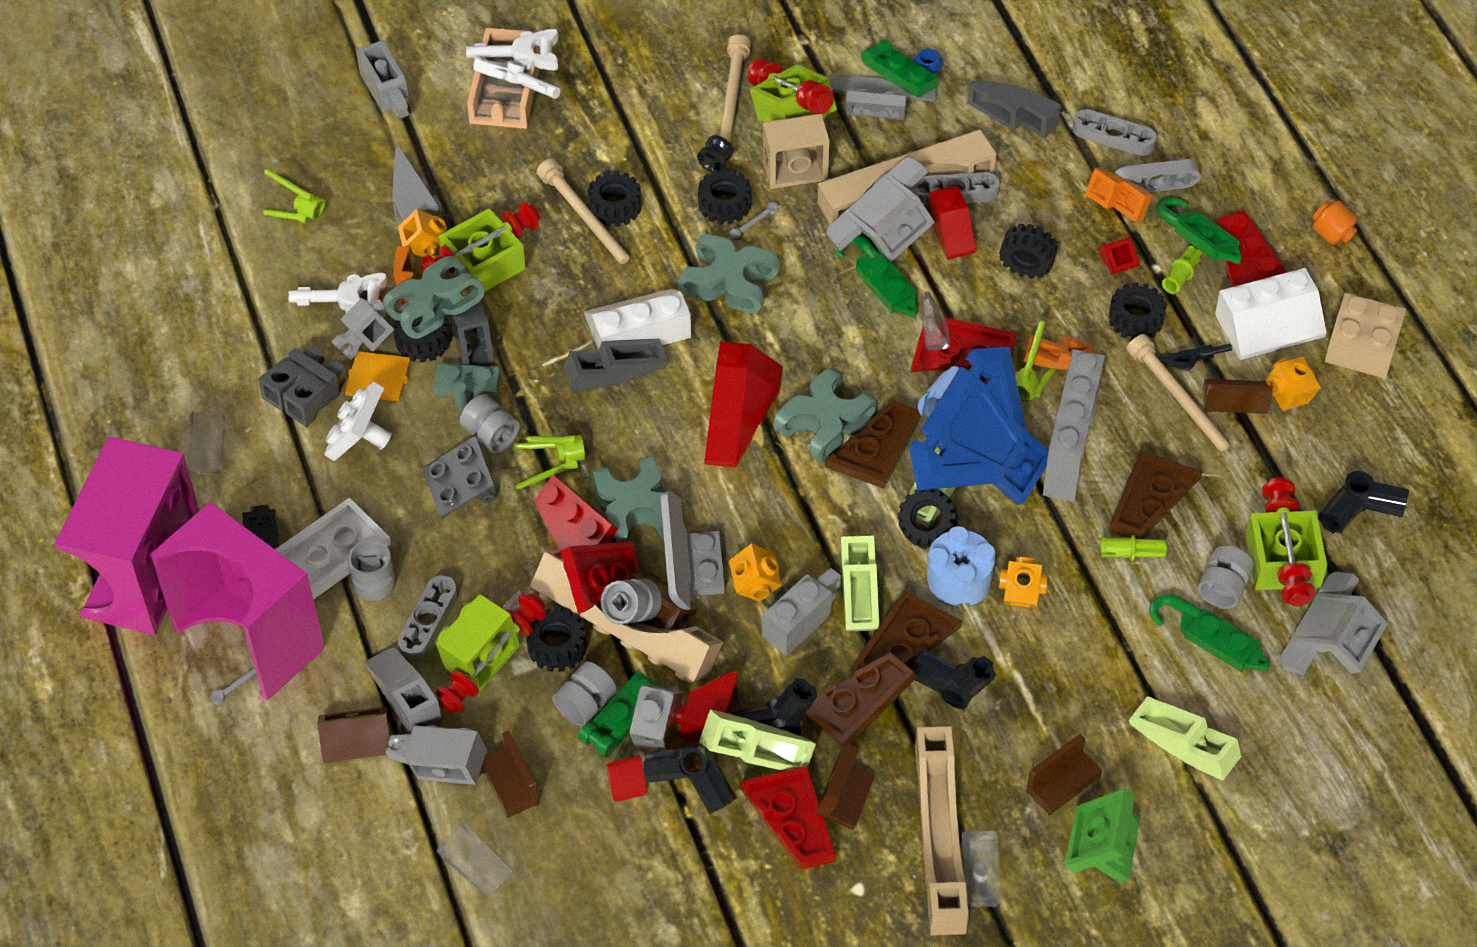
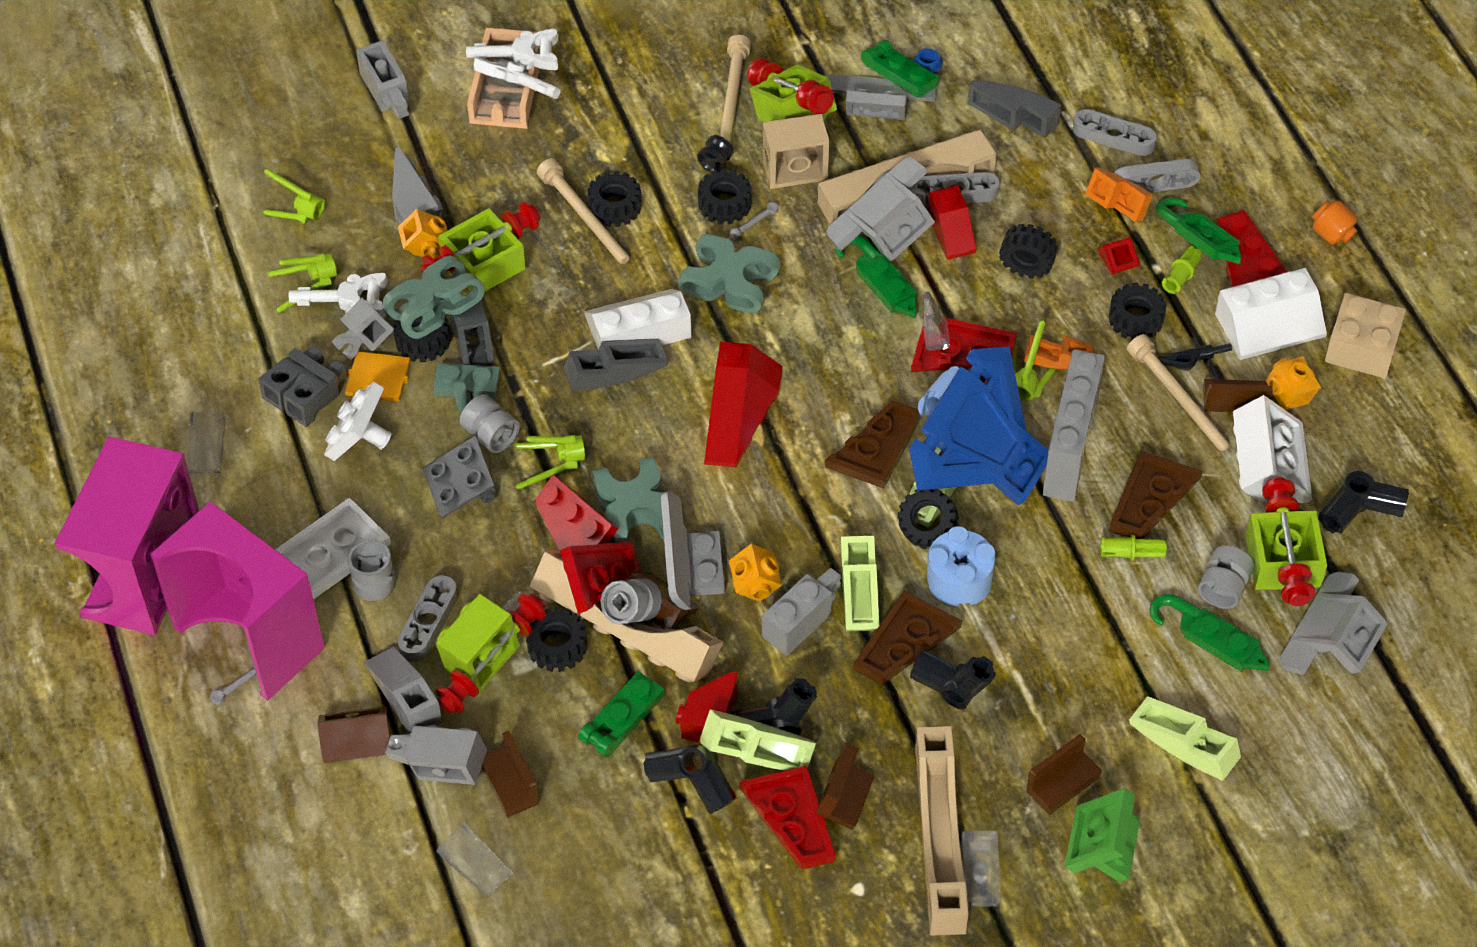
black bracket [242,505,280,549] -> none
orange slope [394,246,415,307] -> none
light grey wheel [552,662,617,726] -> none
red slope [607,756,647,802] -> none
light grey torso [630,684,683,752] -> none
sand green piece [773,368,878,463] -> none
reddish brown wing [805,652,917,748] -> none
light orange brick [999,557,1048,609] -> none
none -> lime plant [267,253,337,313]
none -> white slope [1233,395,1313,503]

